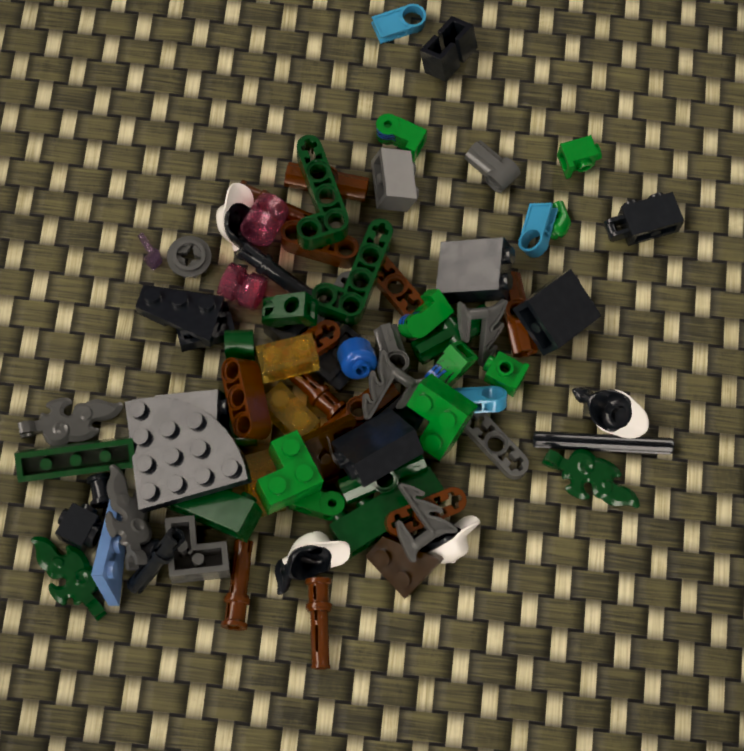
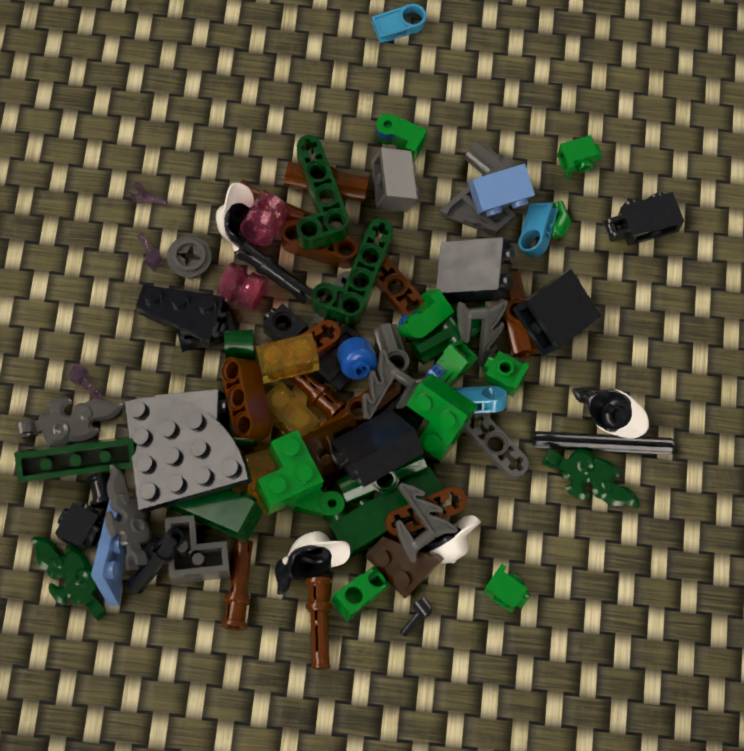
dark green leg [261,291,318,327] -> none
black piece [420,16,478,82] -> none
none -> hand [70,364,102,399]
none -> hand [128,182,168,207]
none -> green leg [331,566,391,622]
none -> black hand [400,597,432,637]
none -> dark grey wing [439,186,516,236]
none -> medium blue brick [468,163,535,217]
none -> green brick [483,564,531,613]

